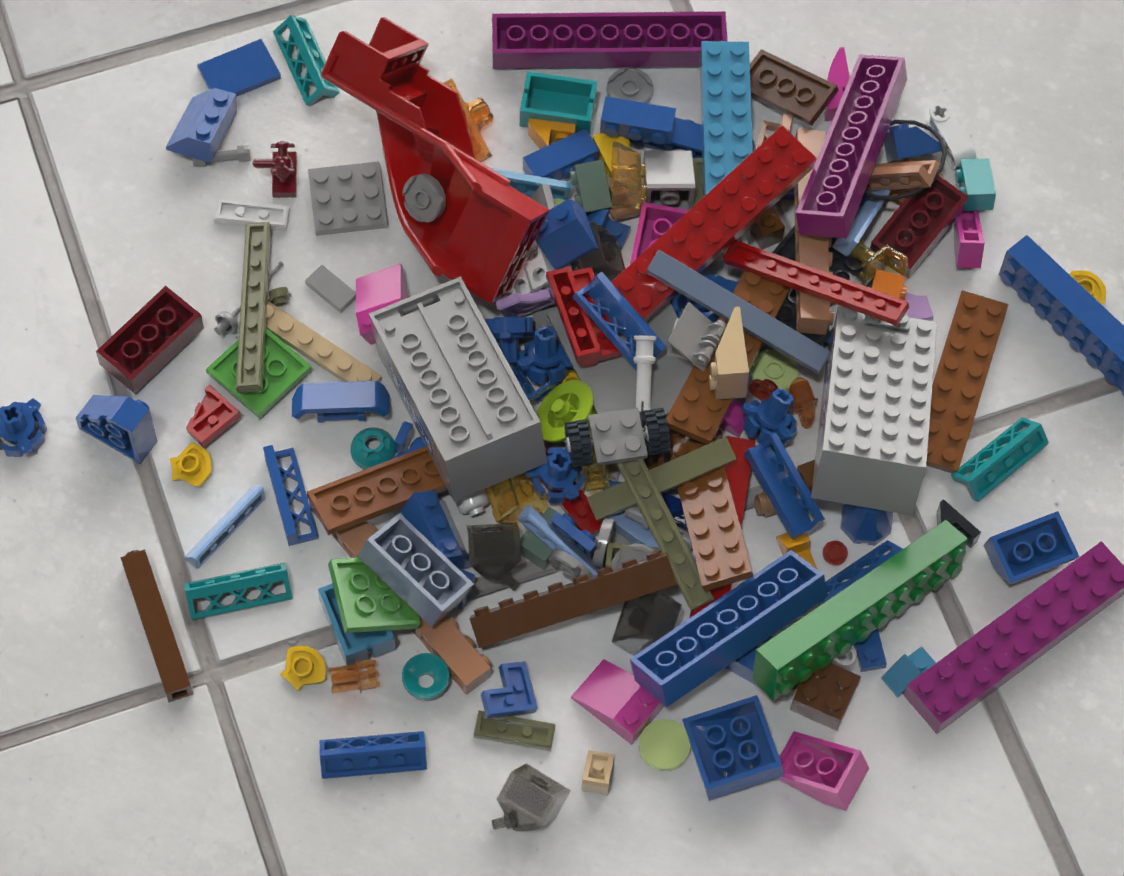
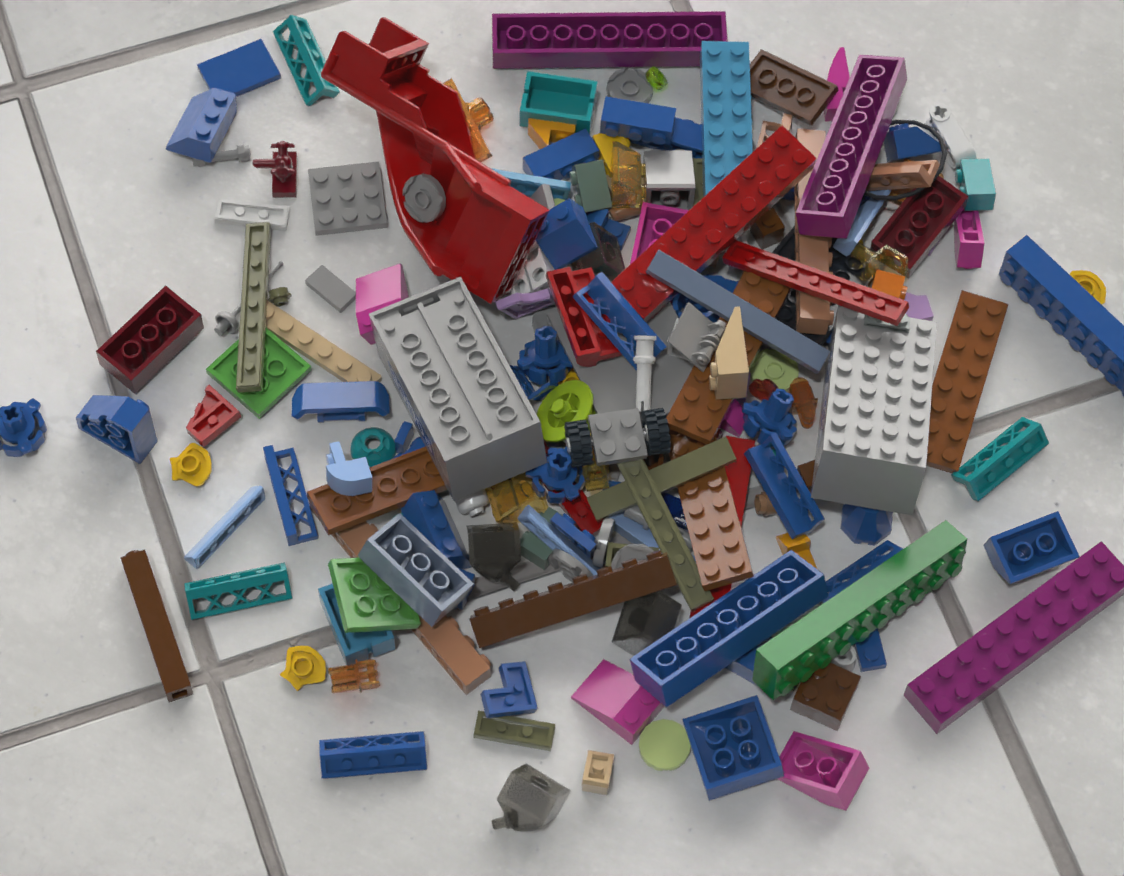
teal piece [402,653,449,700] -> none
blue piece [484,316,535,363] -> none
clear red plate [822,540,848,565] -> none
dark azure slope [881,646,936,698] -> none
black slope [937,499,981,548] -> none
none -> light blue brick [326,441,372,496]
none -> clear neon green tile [645,66,668,90]

